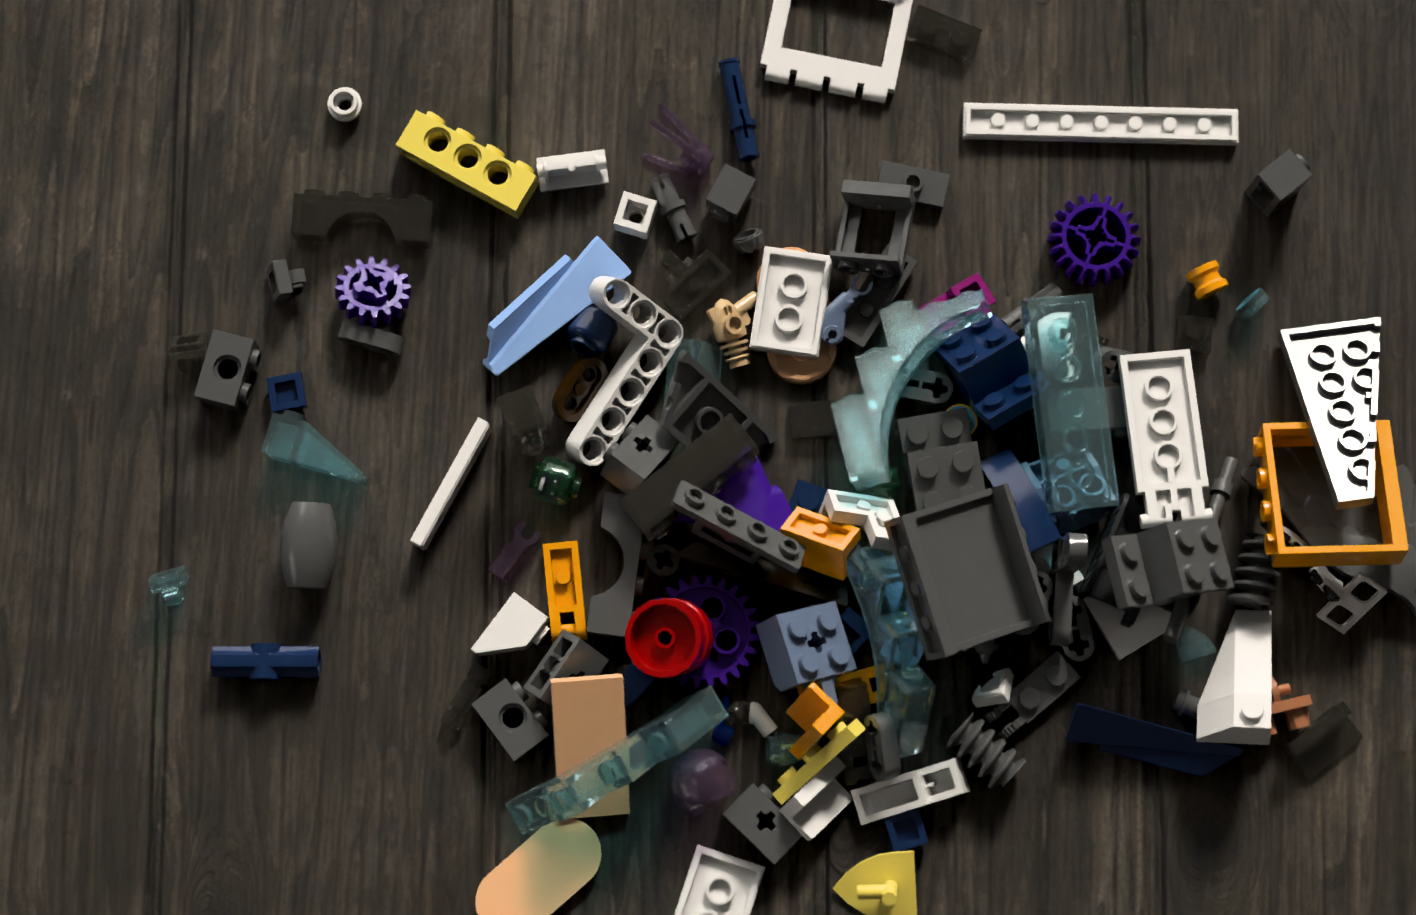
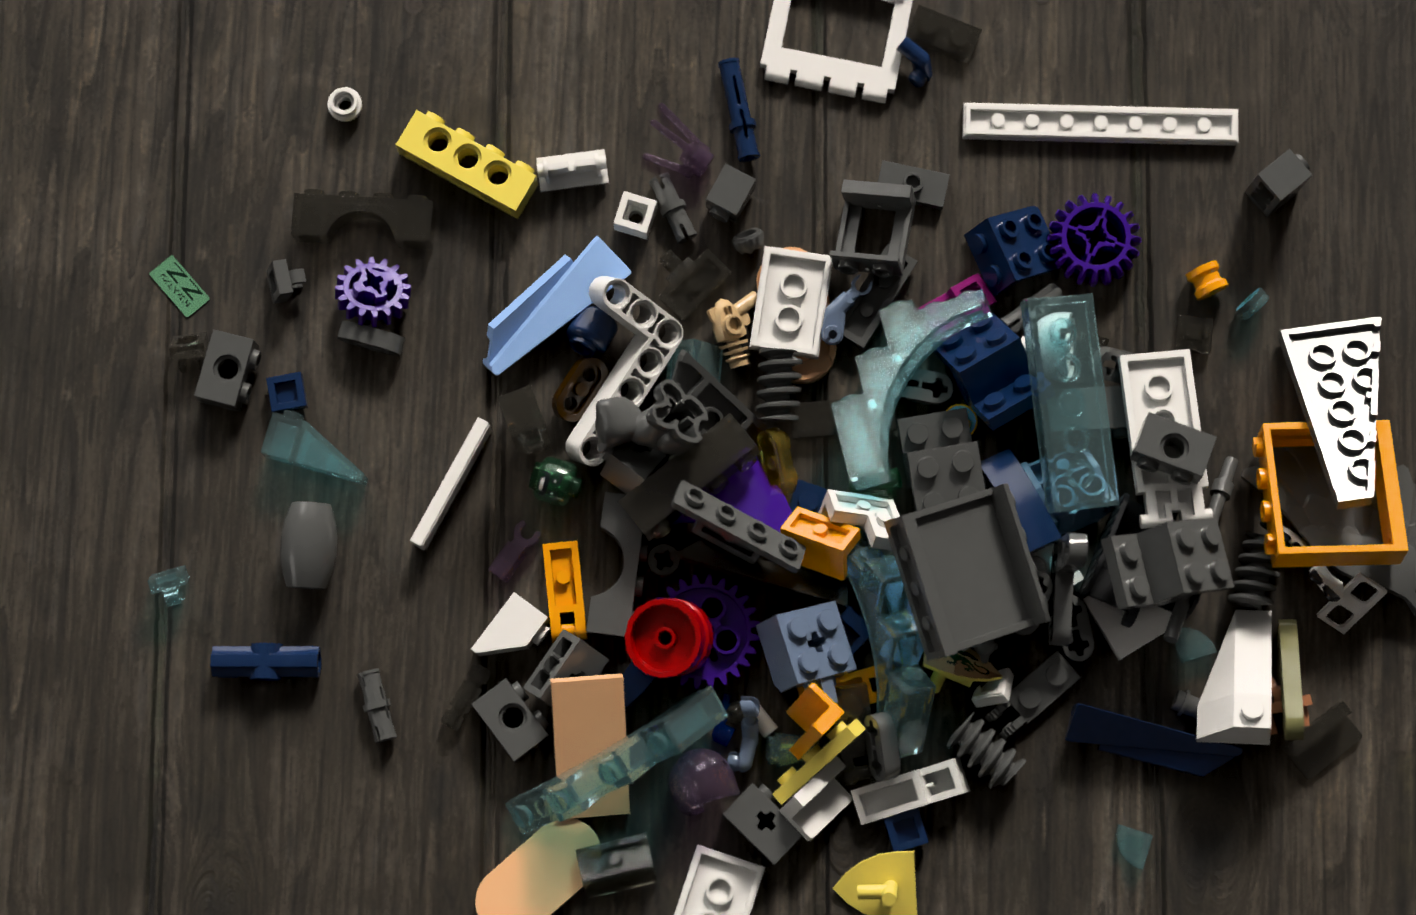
none -> clear green sticker [149,255,210,318]
none -> dark grey pin [357,668,397,743]
none -> clear smoke panel [576,833,657,899]
none -> dark grey animal [595,380,708,456]
none -> sand blue arm [727,696,760,773]
none -> dark grey piece [755,348,803,422]
none -> clear yellow plate [757,427,798,496]
none -> dark blue arm [896,36,933,88]
none -> shield [923,648,1002,693]
none -> dark blue bracket [964,206,1061,296]
none -> clear light blue tile [1116,824,1153,870]
none -> dark grey brick [1129,412,1217,485]
none -> olive beam [1277,619,1304,740]

